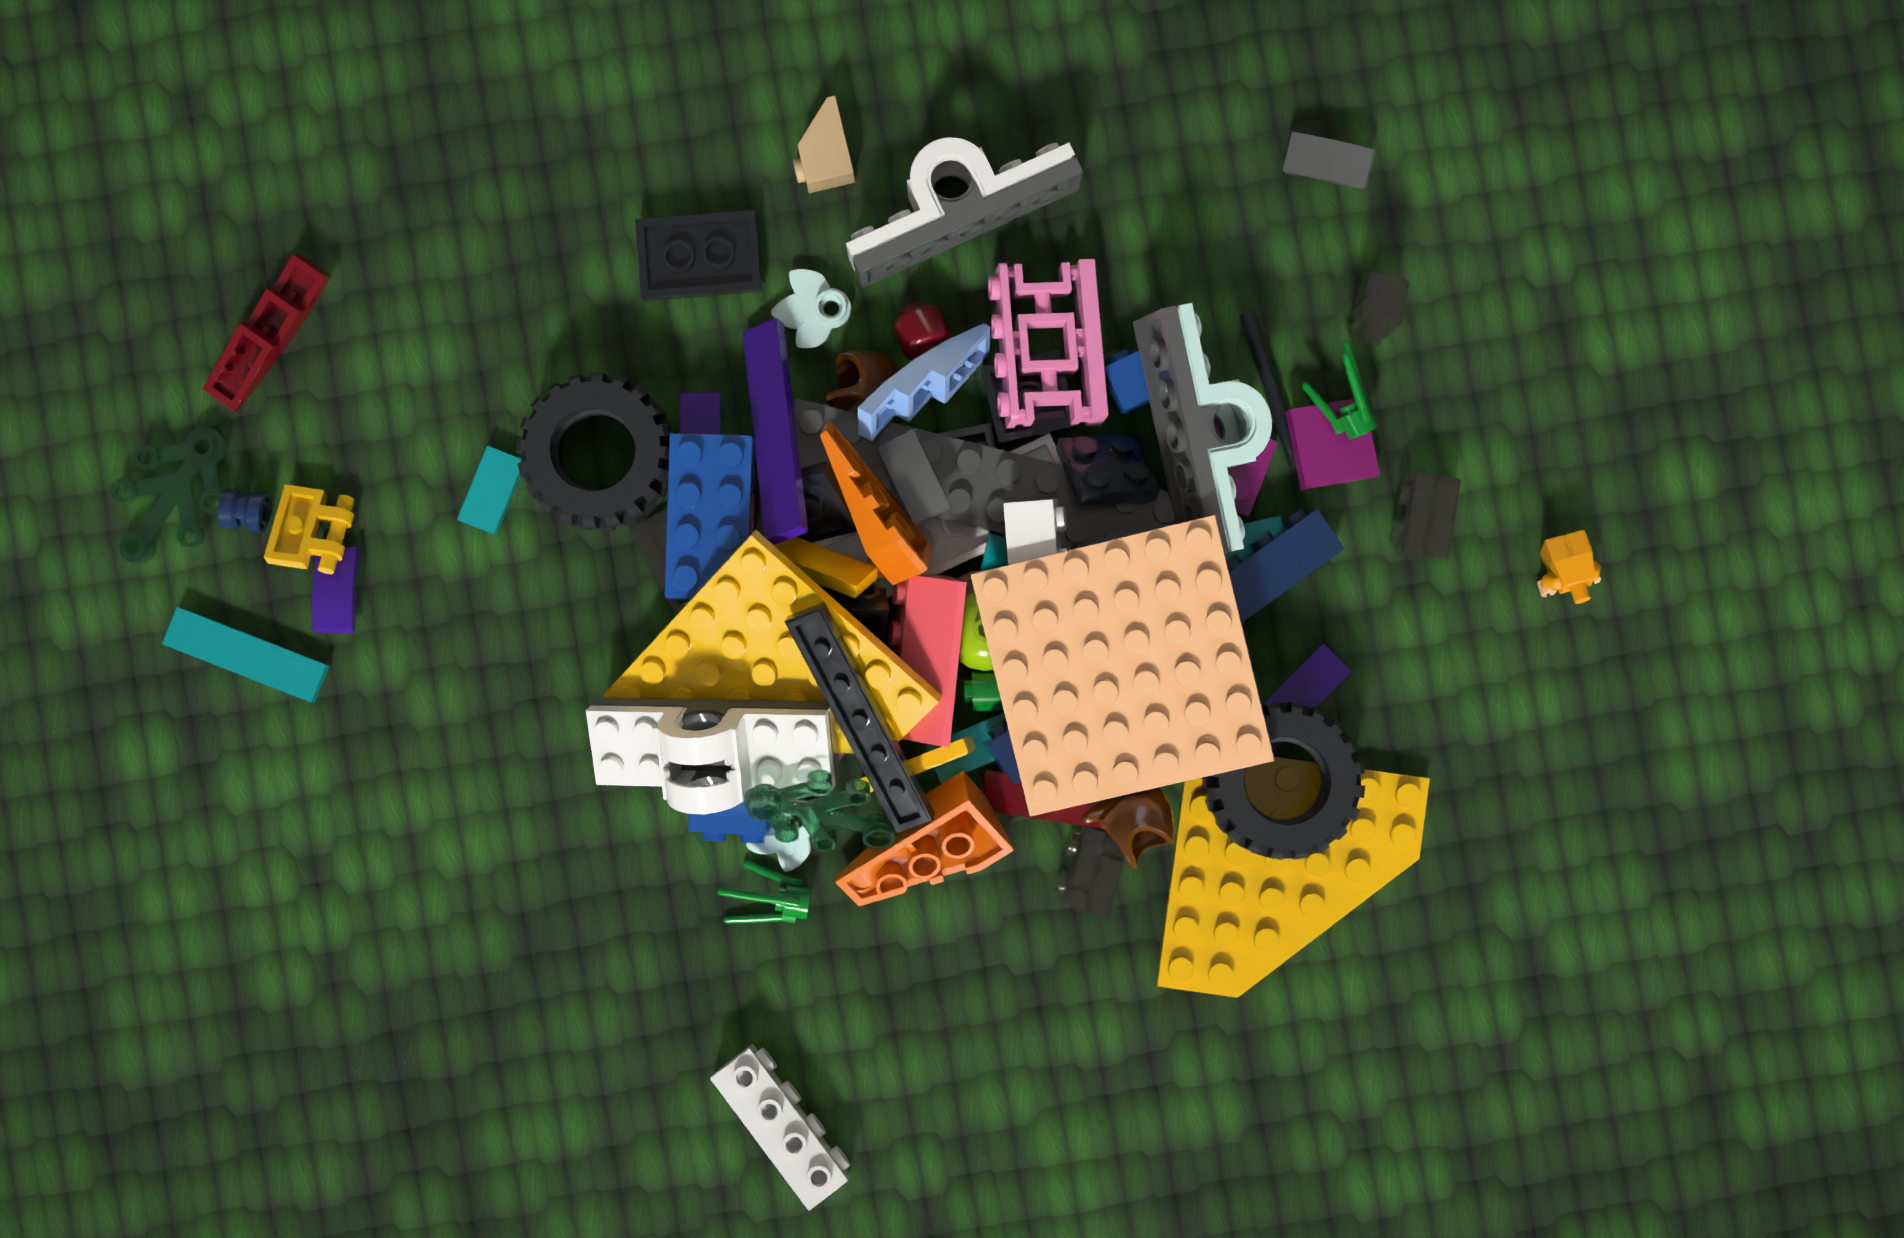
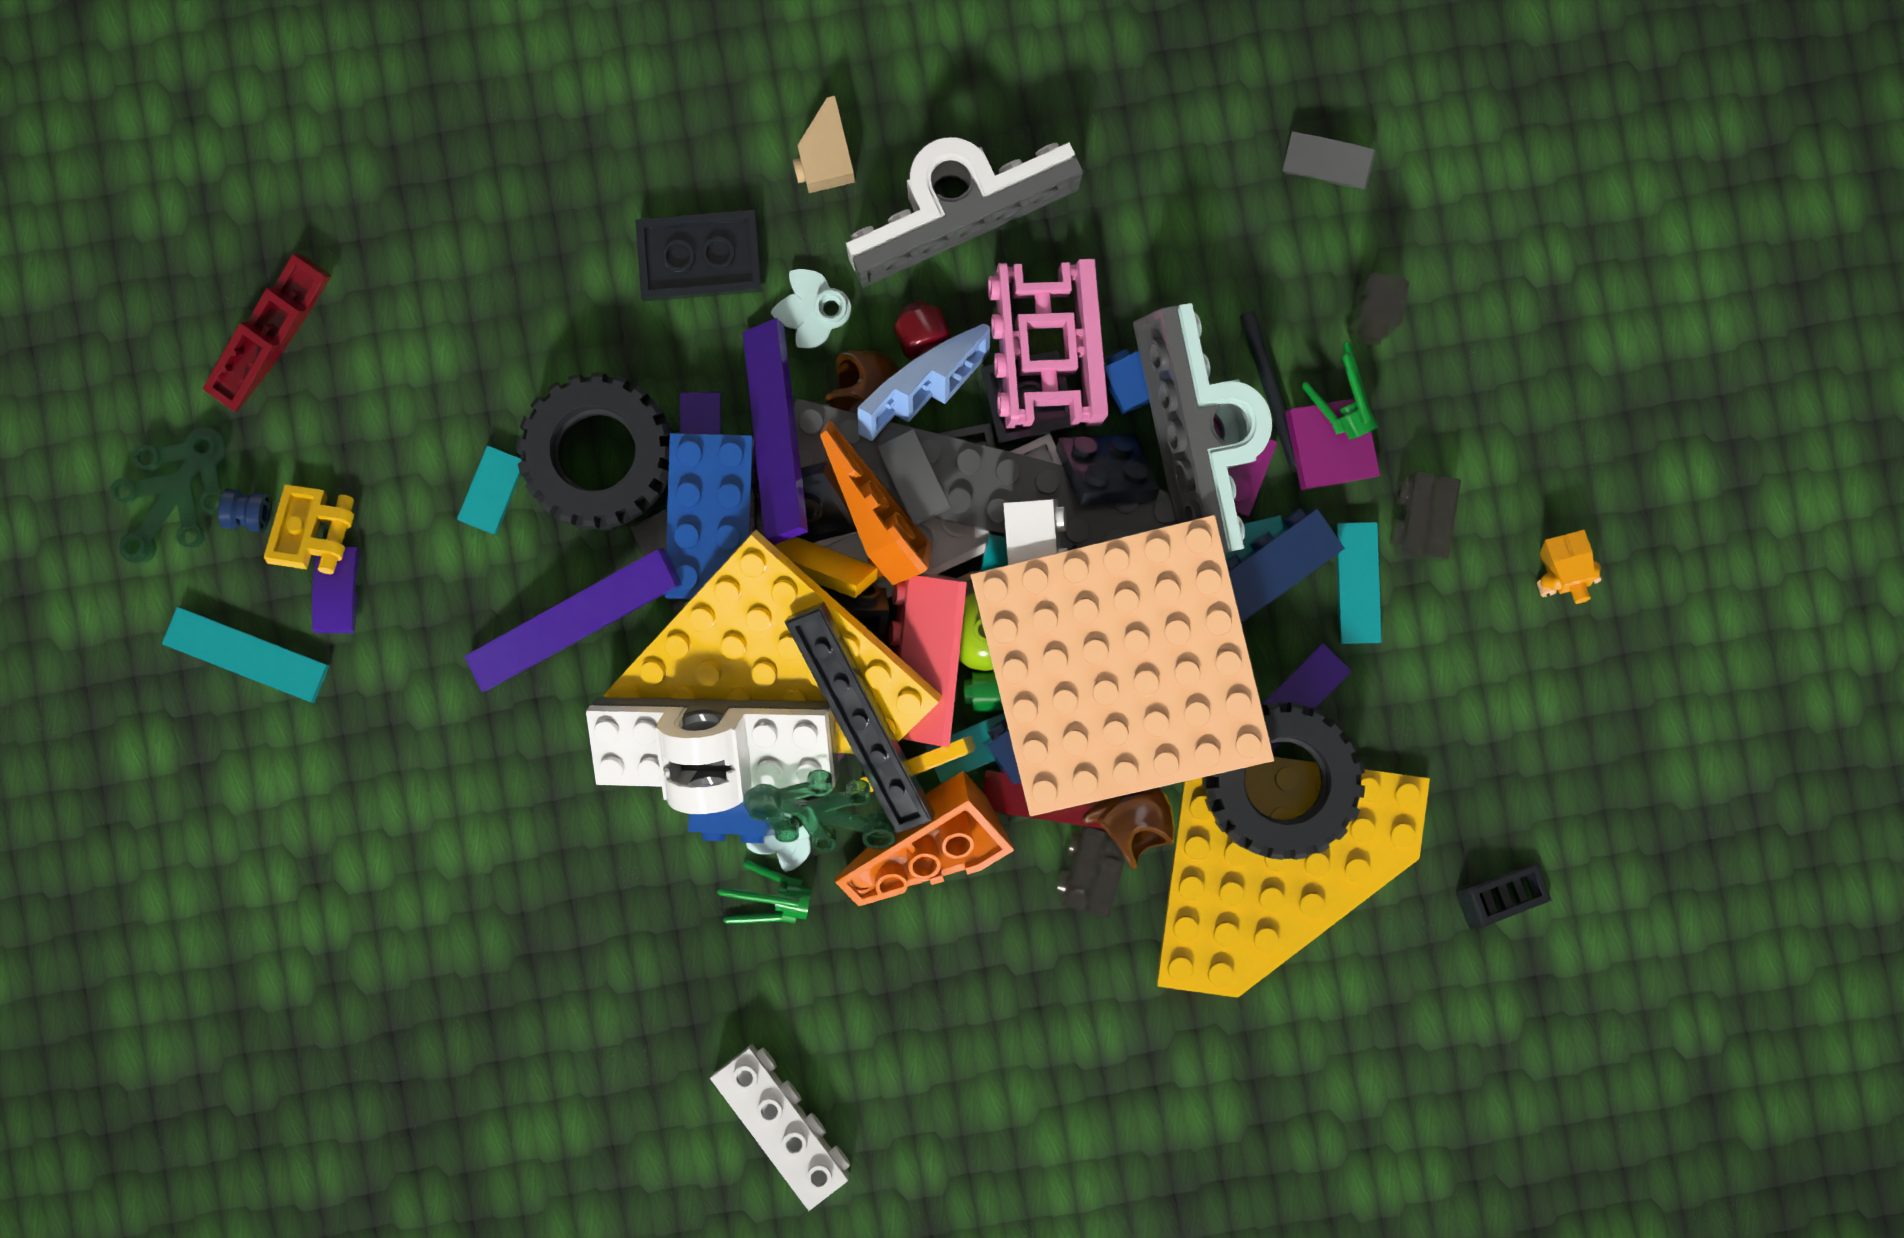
none -> dark purple tile [464,548,682,692]
none -> teal tile [1335,522,1382,644]
none -> black slope [1456,862,1552,929]

